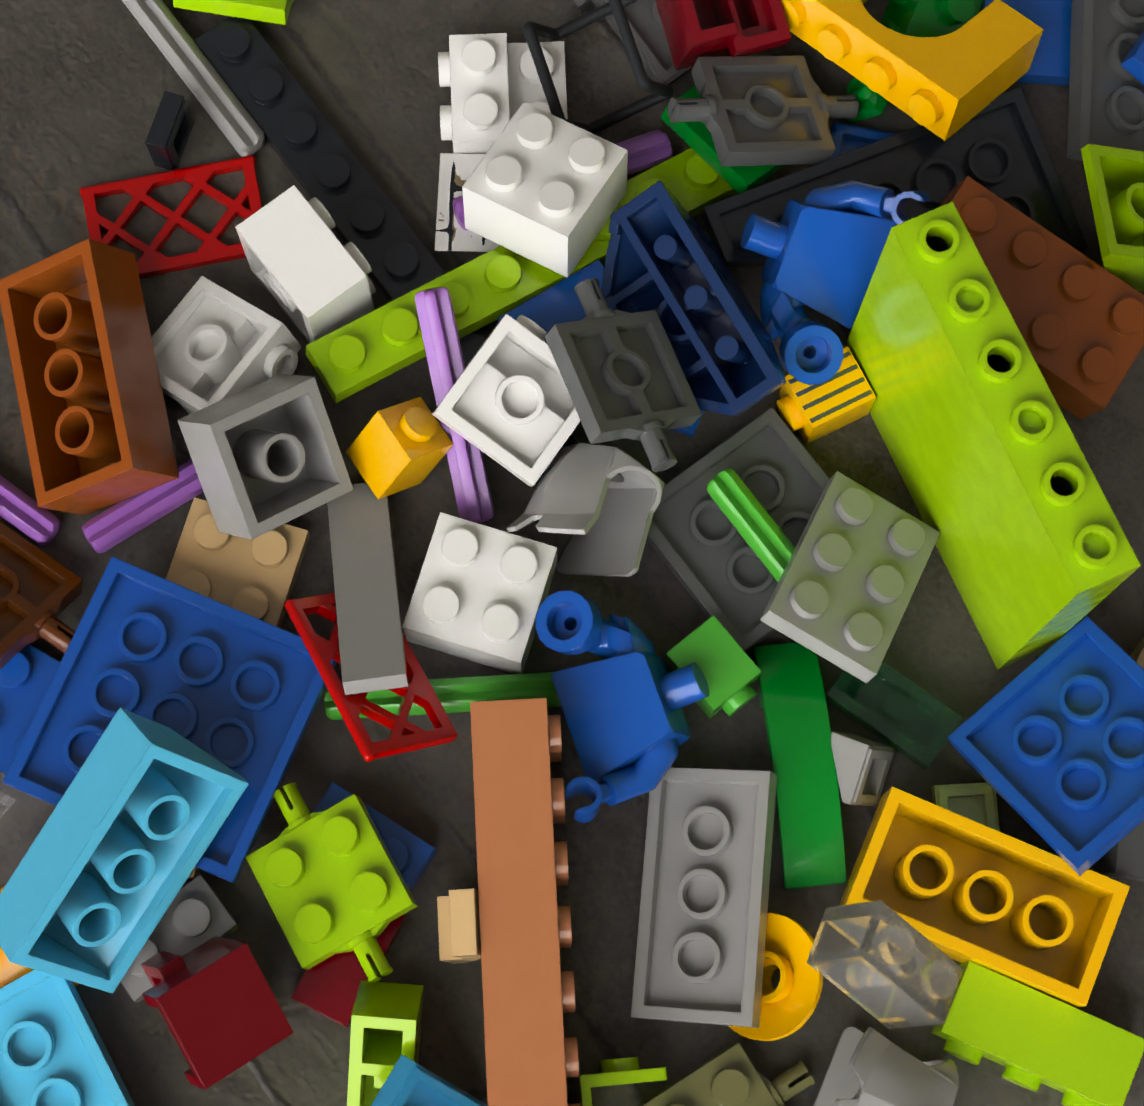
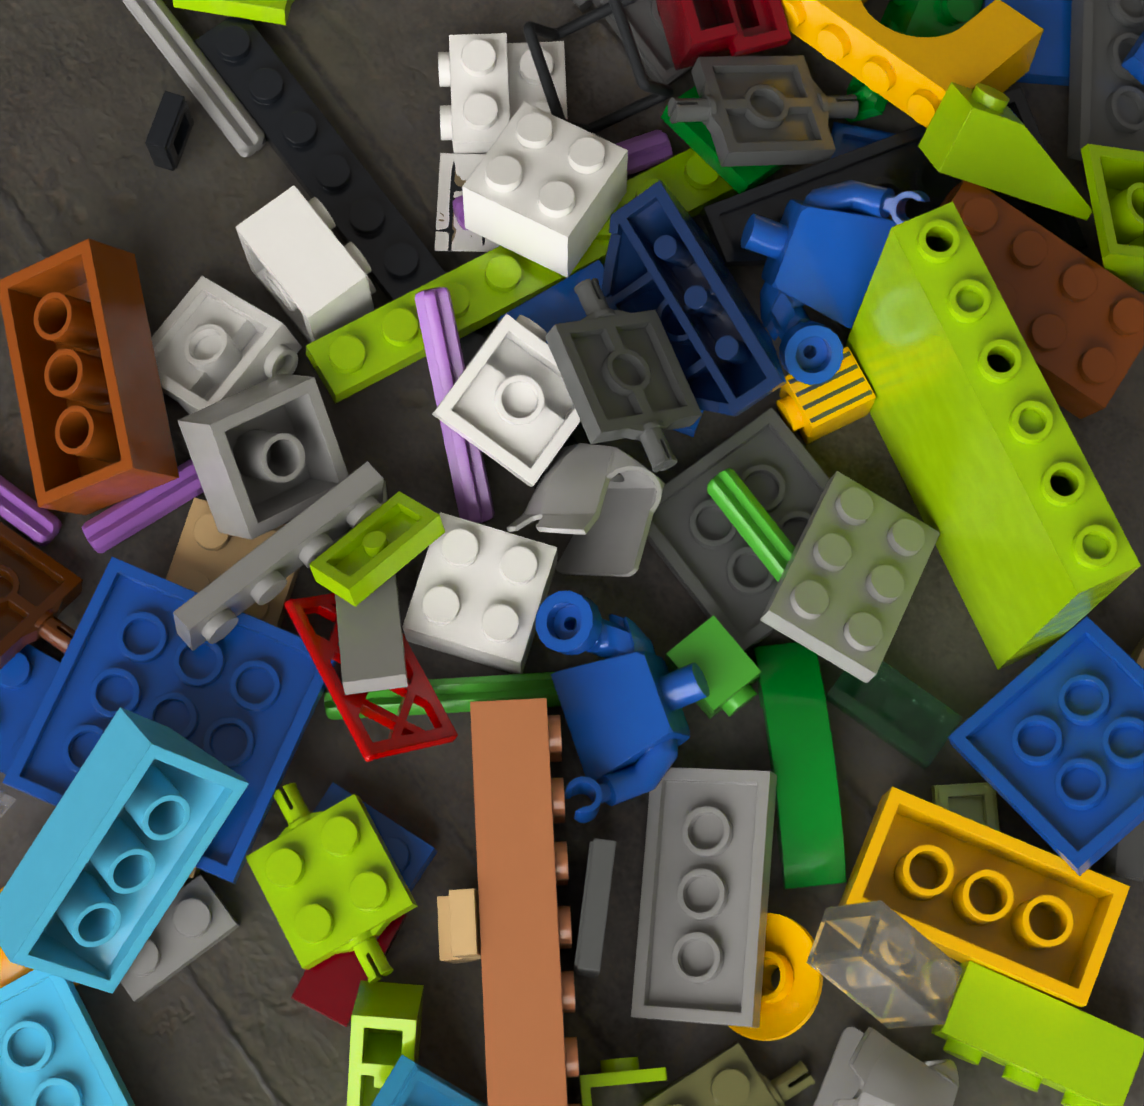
red window [79,155,262,278] -> none
dark red plate [141,936,294,1090] -> none
yellow brick [346,397,453,500] -> none
light grey slope [830,731,894,806] -> none
none -> light grey plate [173,461,384,651]
none -> lime plate [309,491,445,607]
none -> dark grey tile [573,838,616,978]
none -> lime slope [918,82,1093,221]

